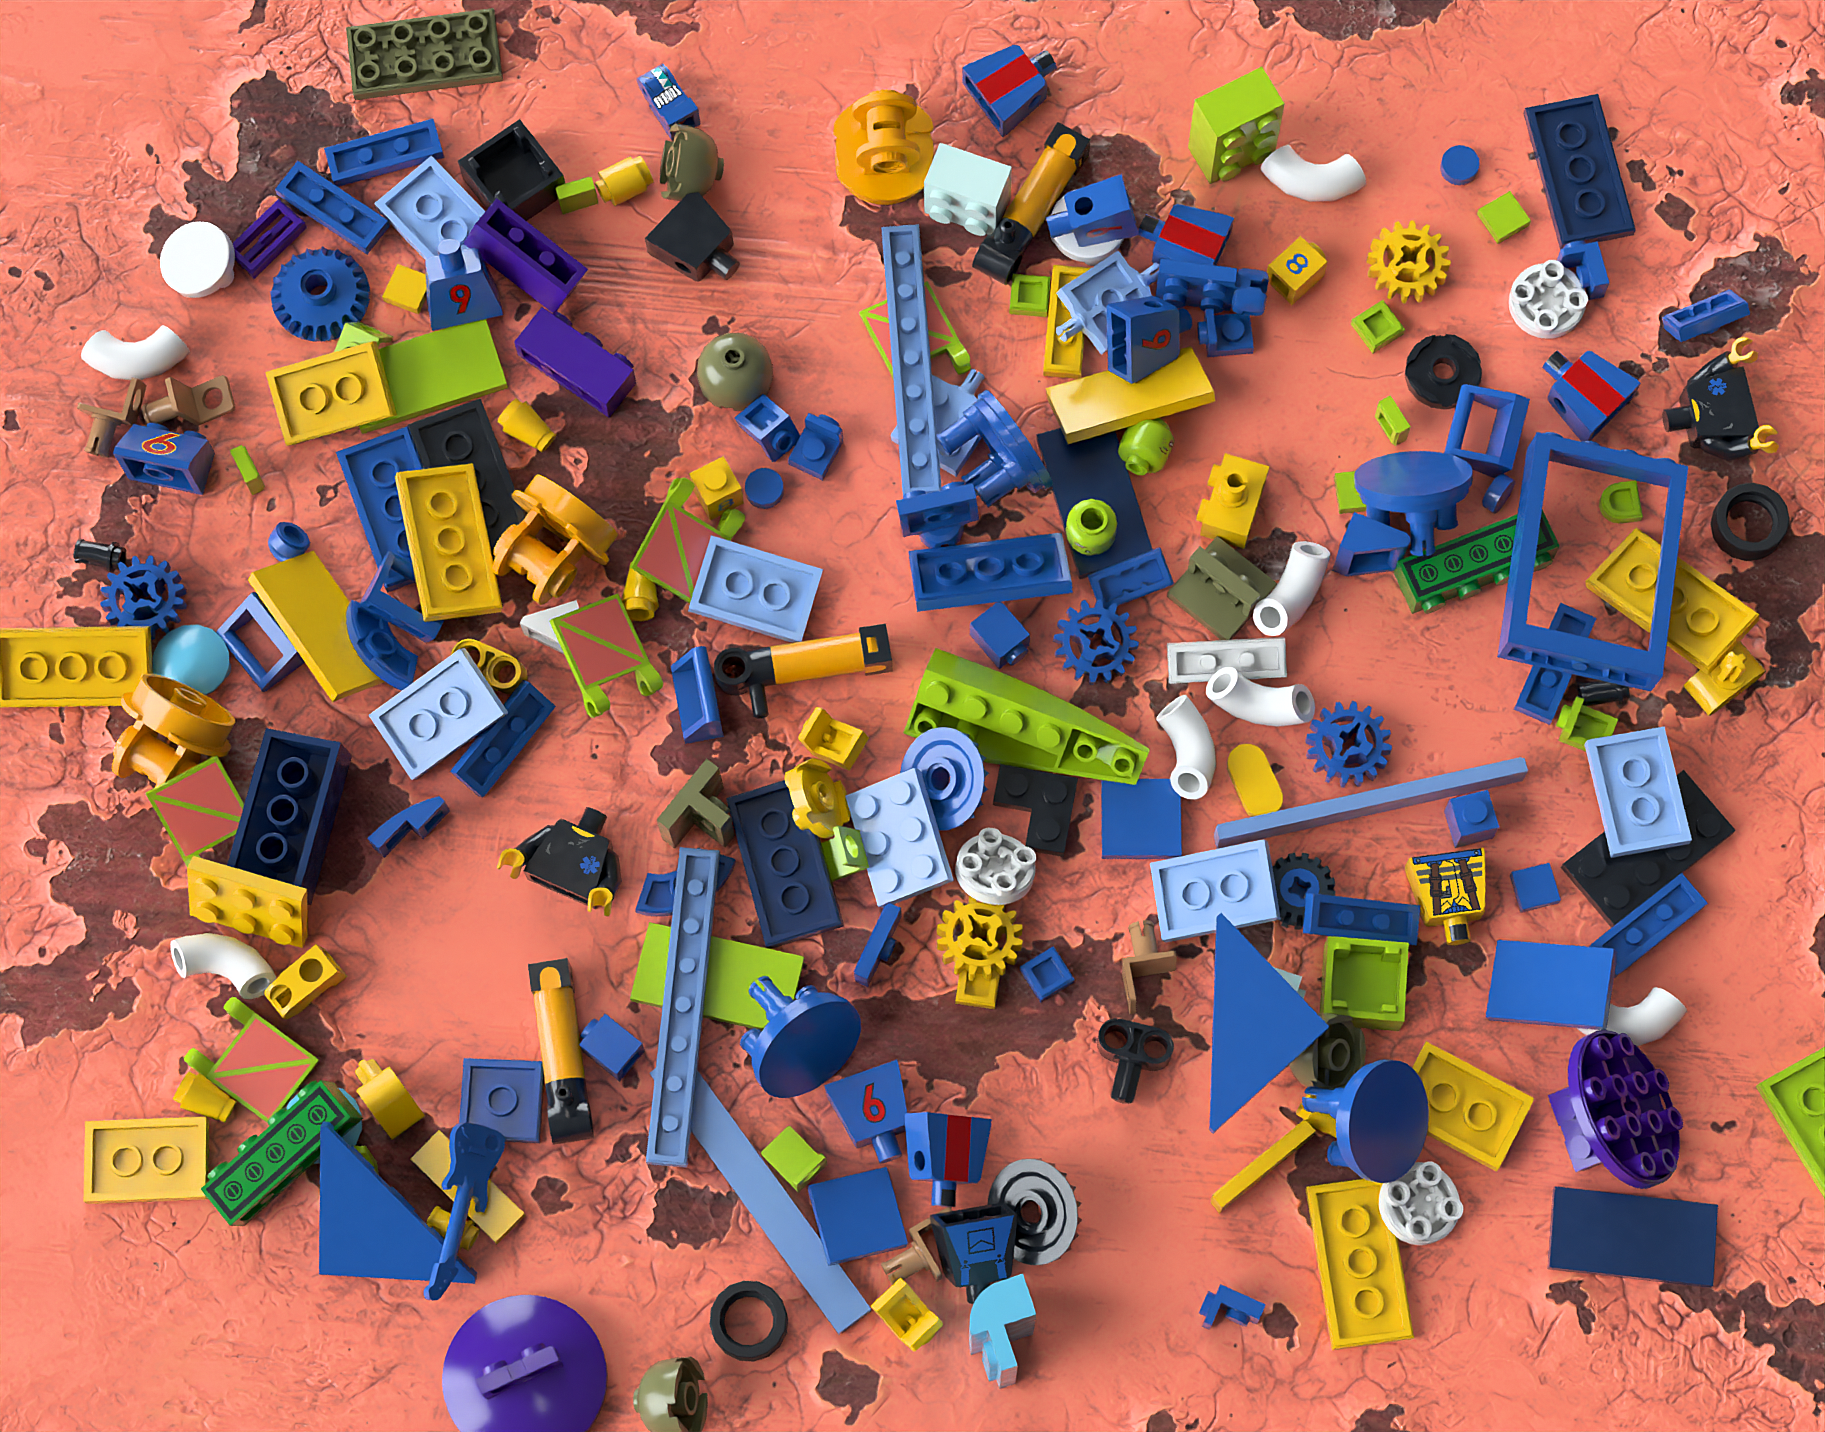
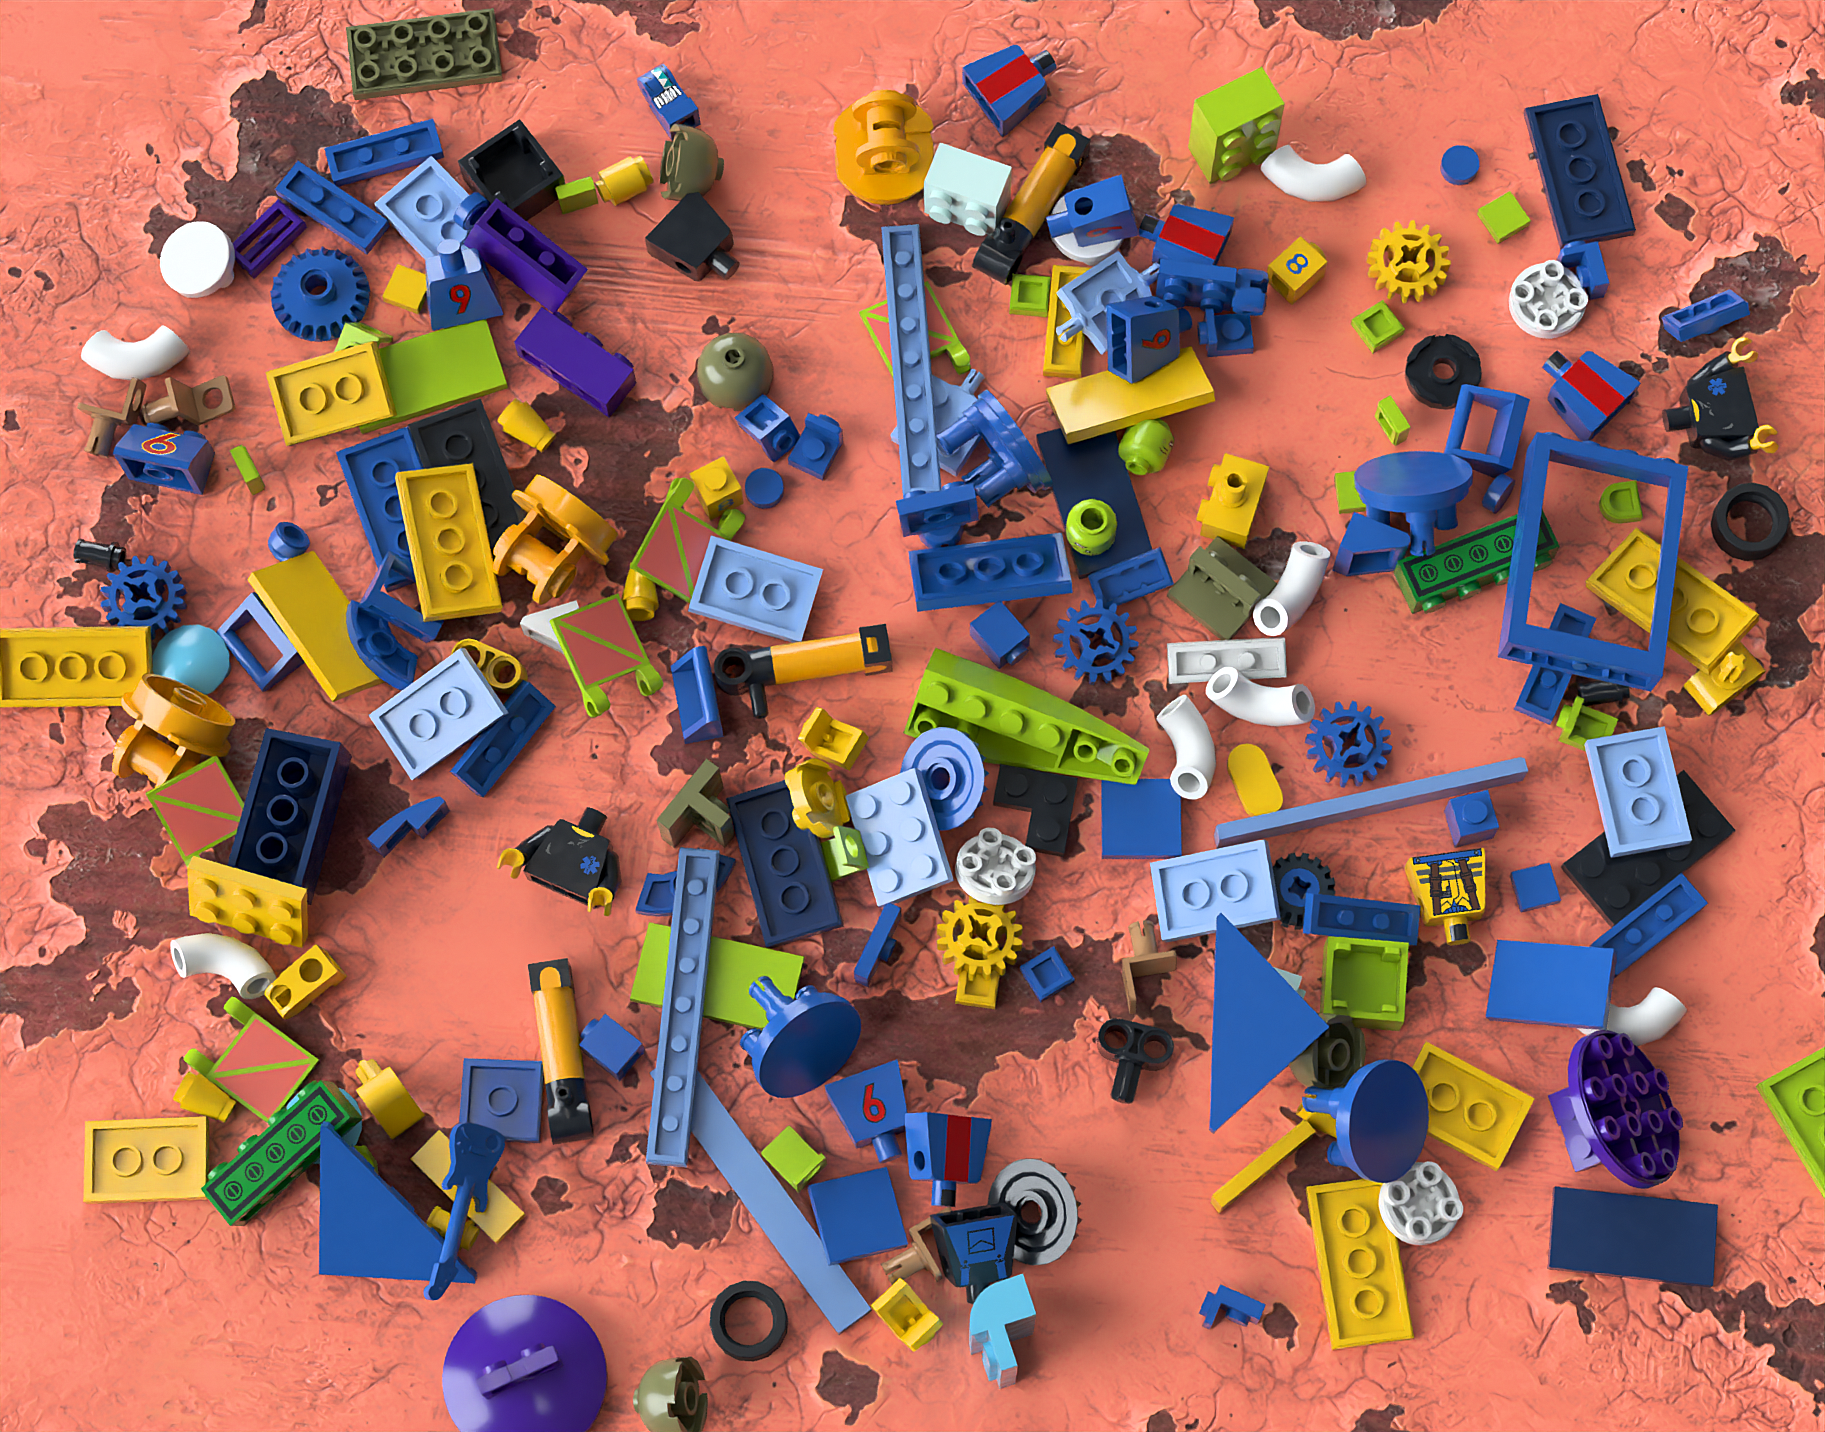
none -> blue tile [453,192,490,230]

